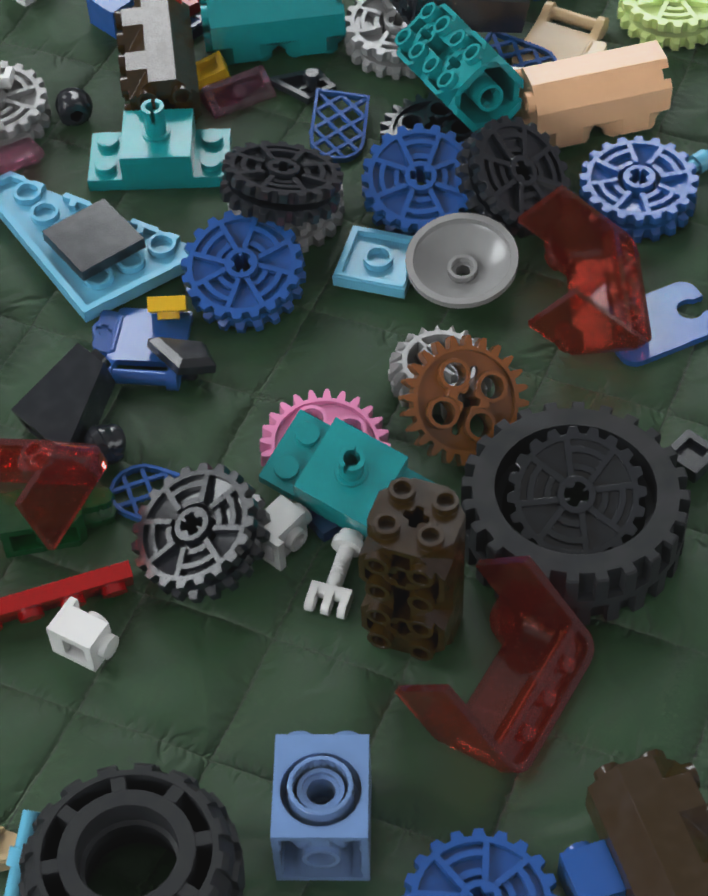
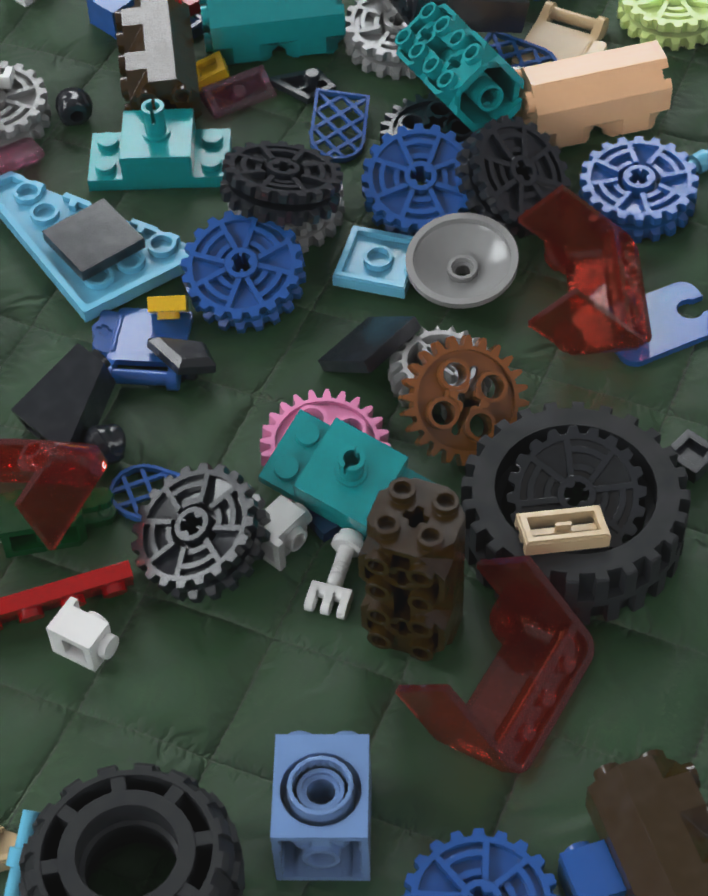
none -> black tile [318,316,421,373]
none -> tan tile [514,505,611,556]

